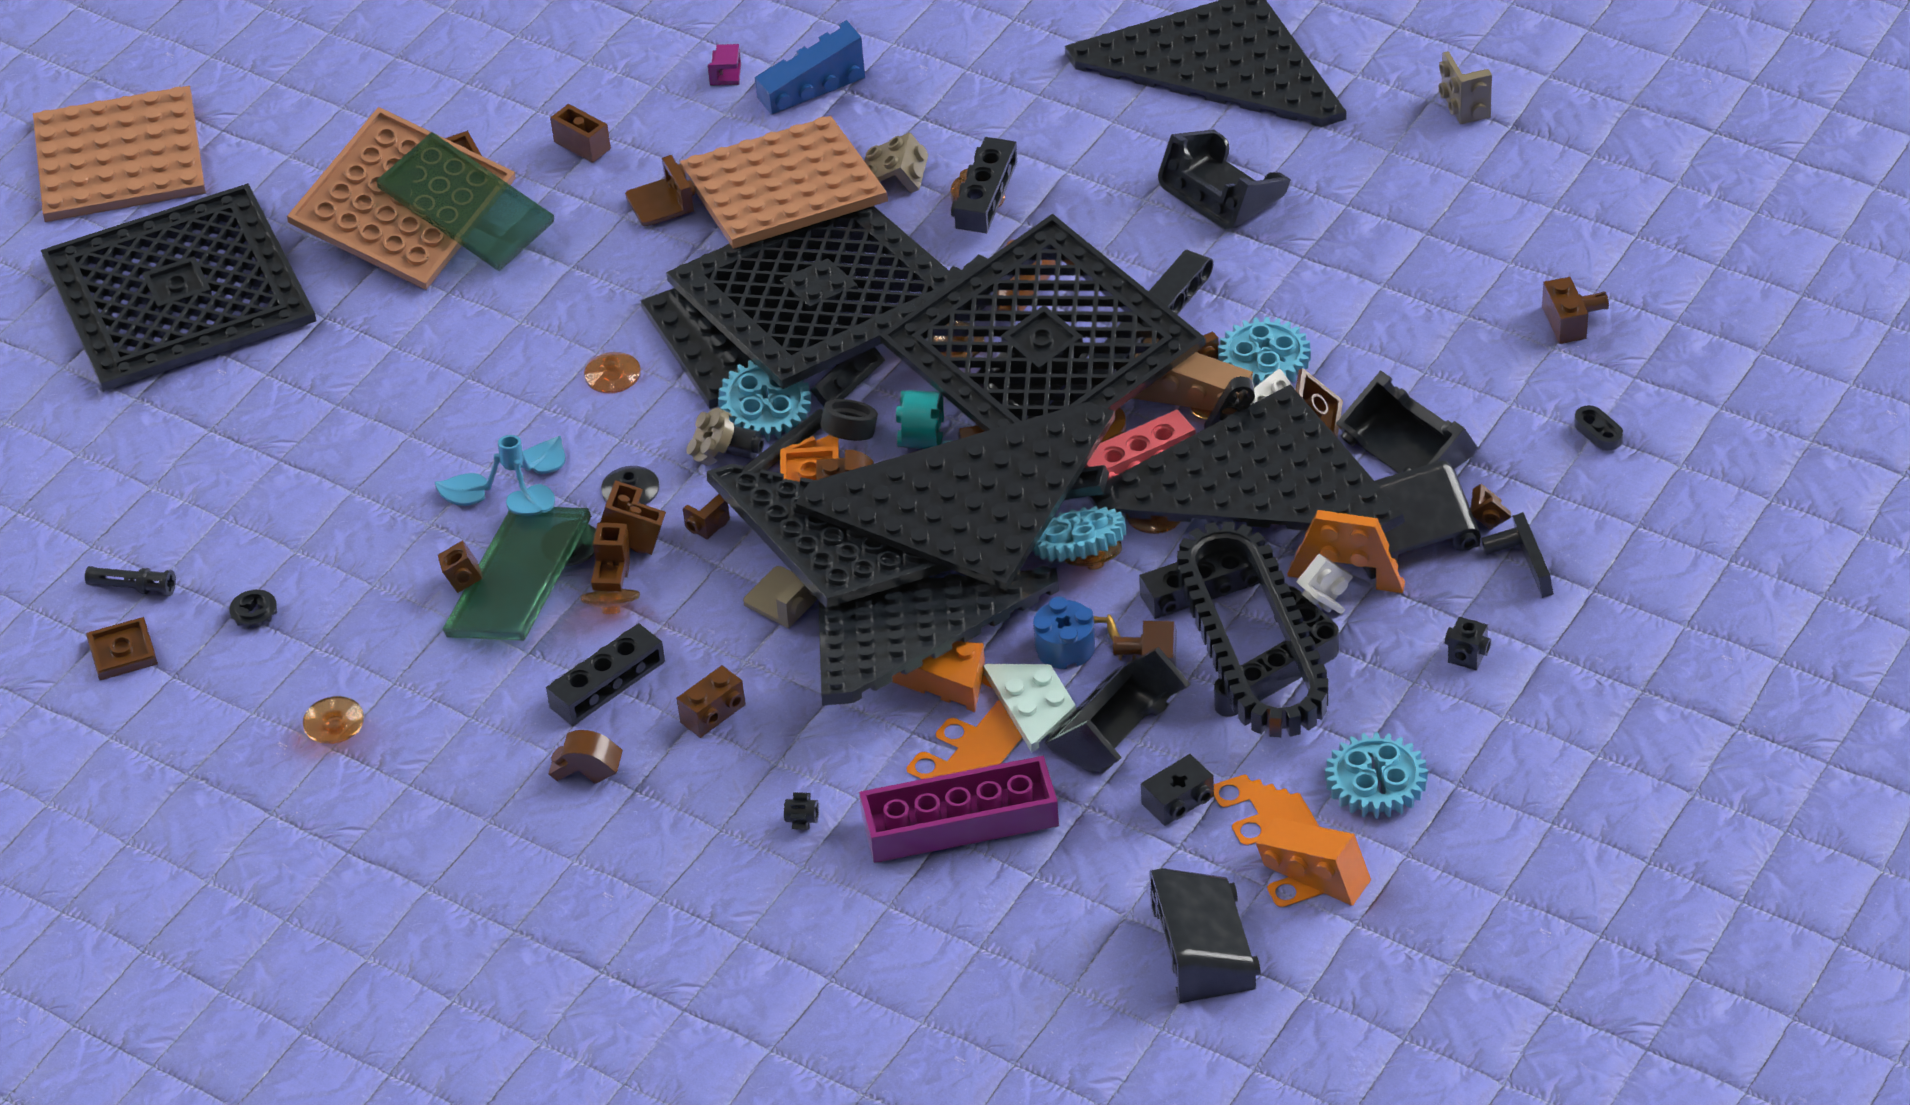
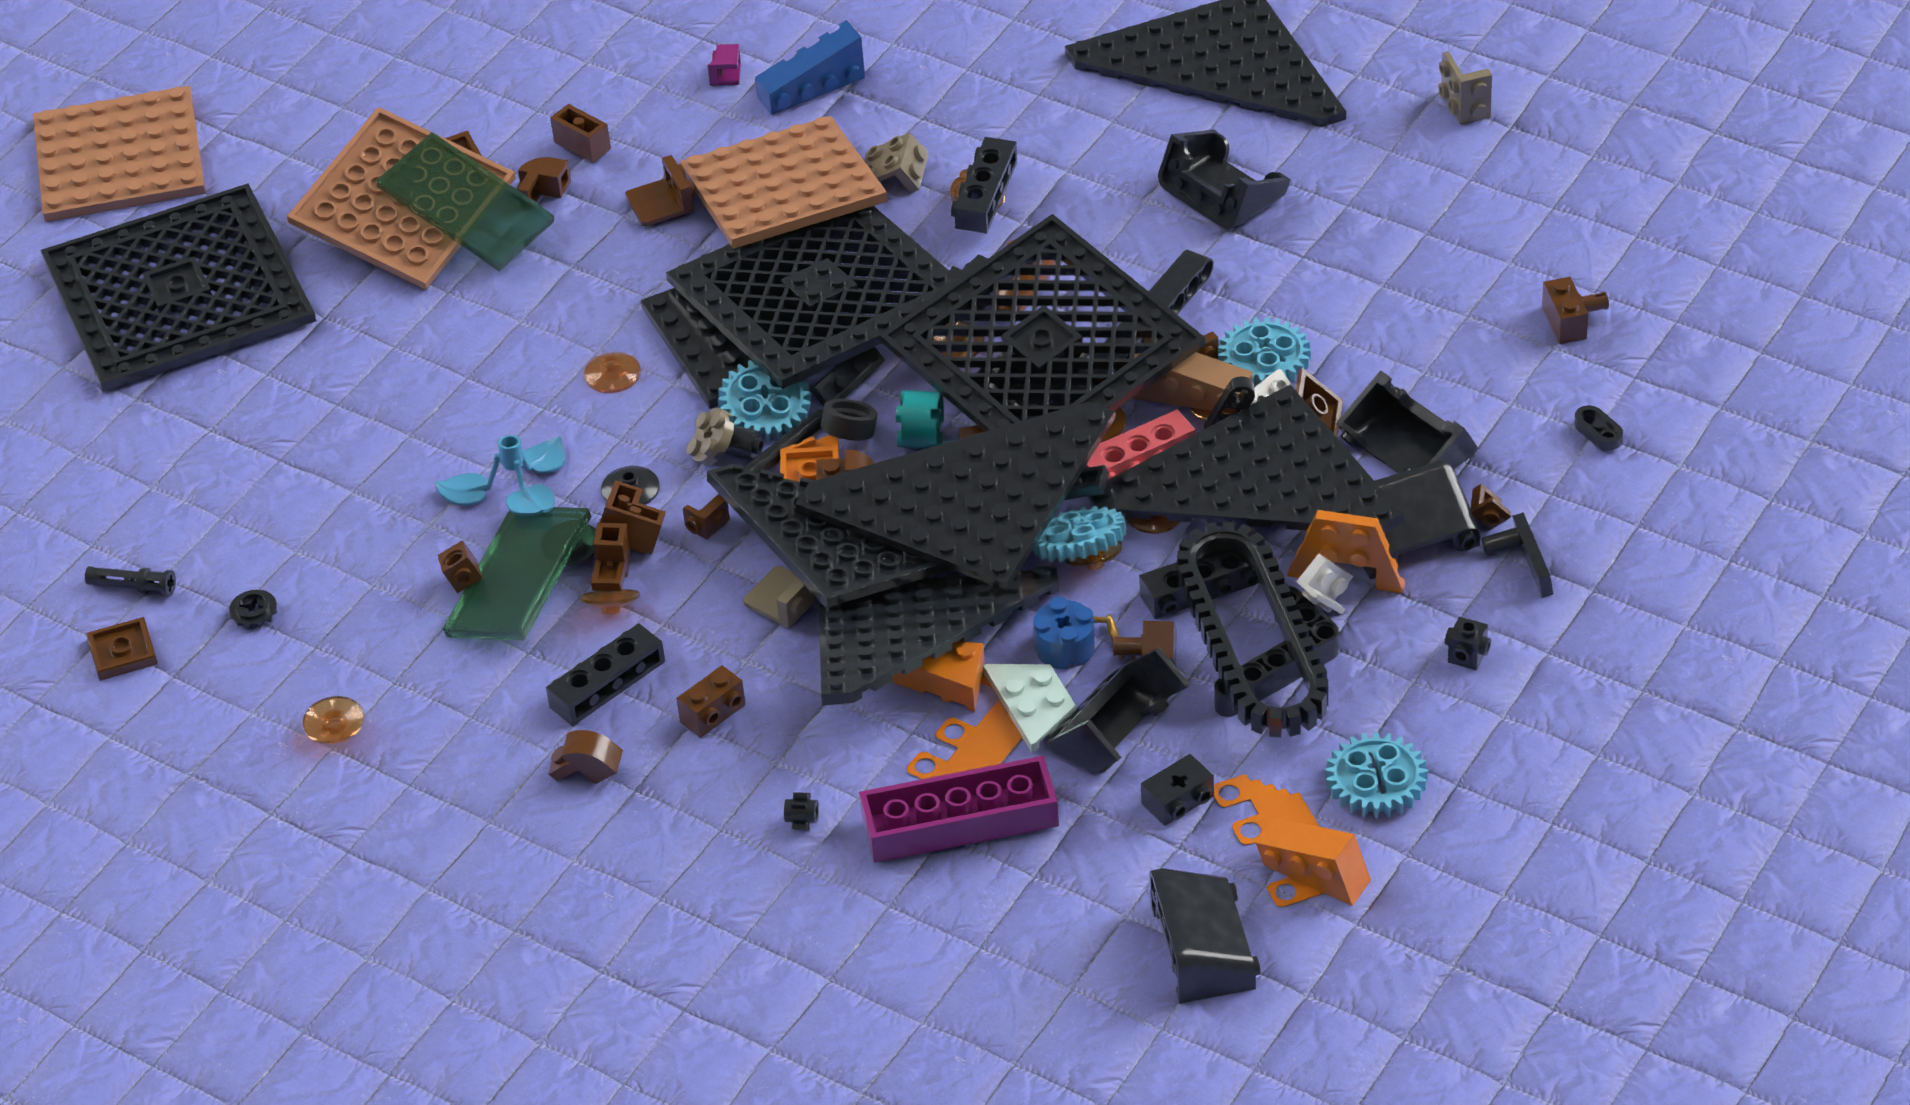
none -> reddish brown brick [516,157,571,212]

